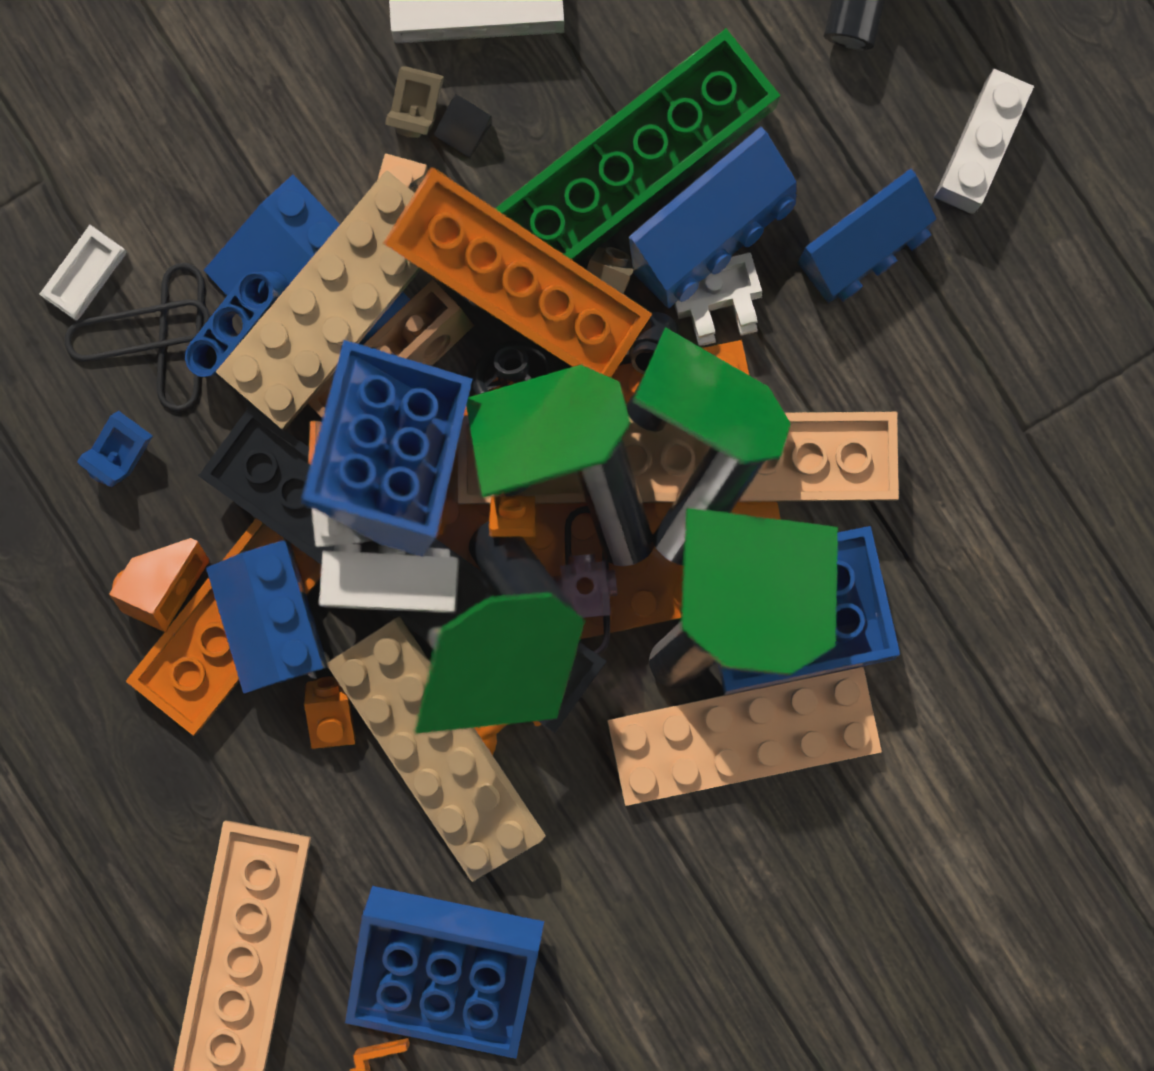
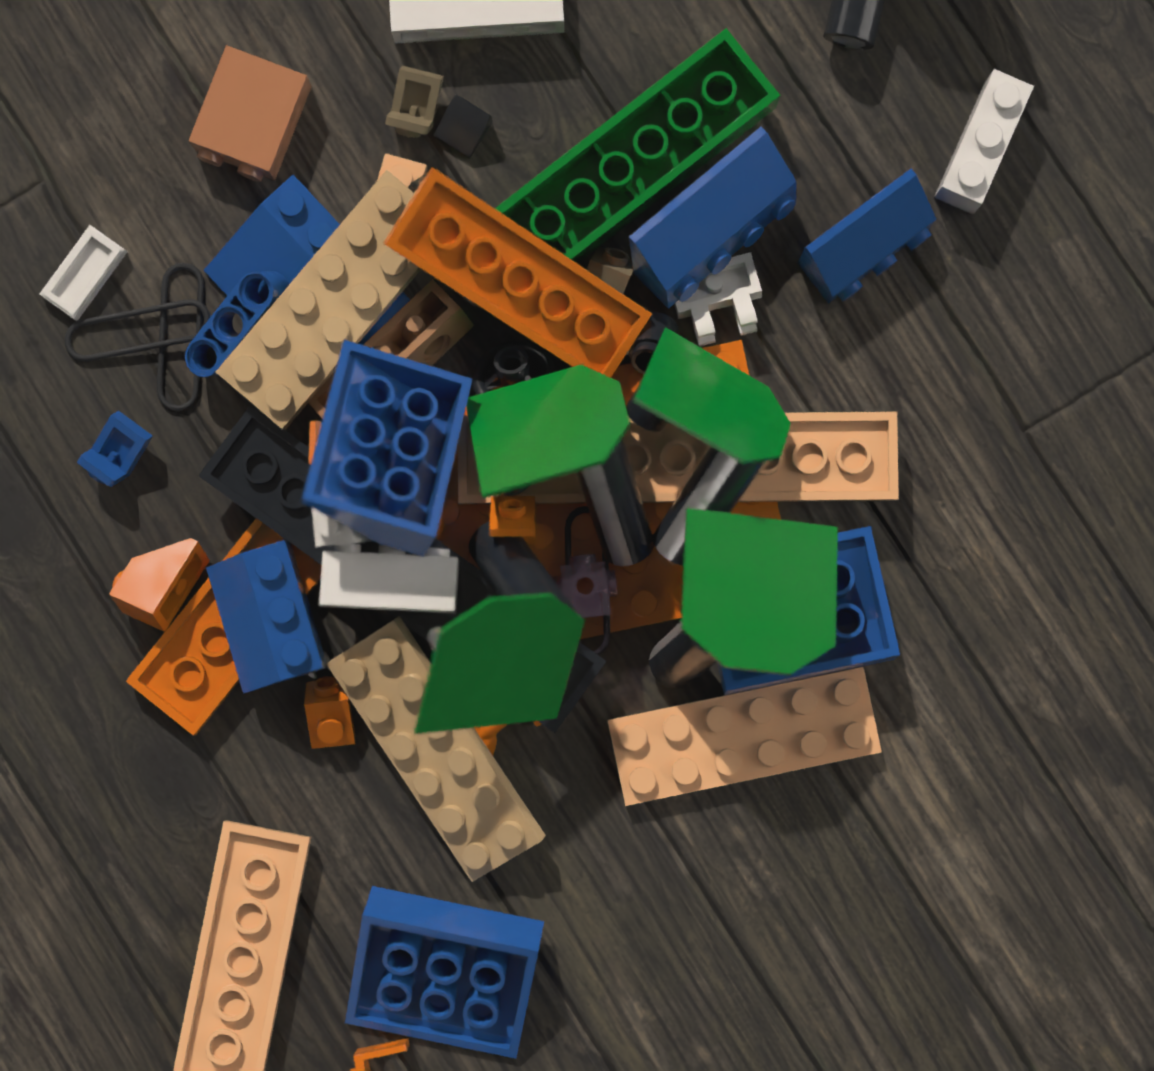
none -> nougat brick [189,45,312,182]

